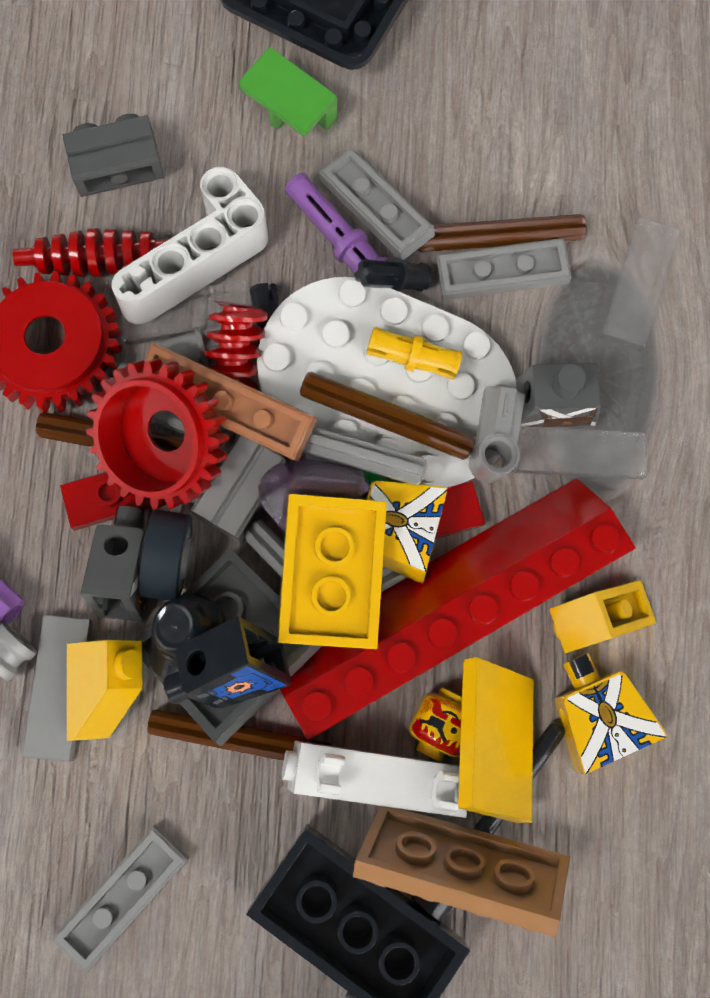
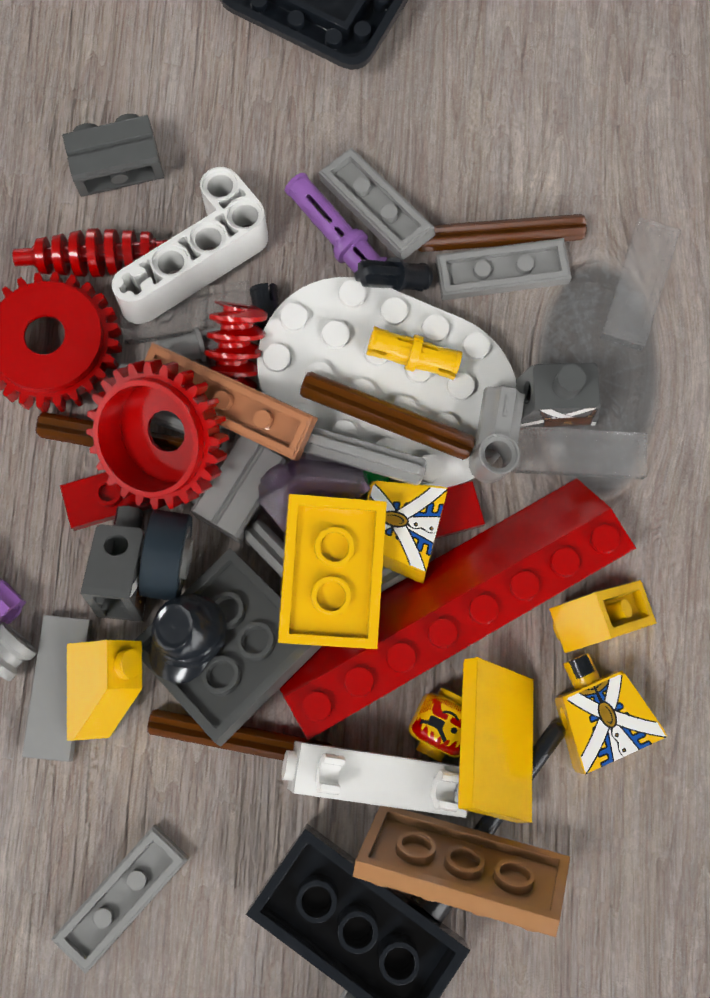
black torso [163,616,292,708] -> none
bright green panel [239,47,337,136] -> none

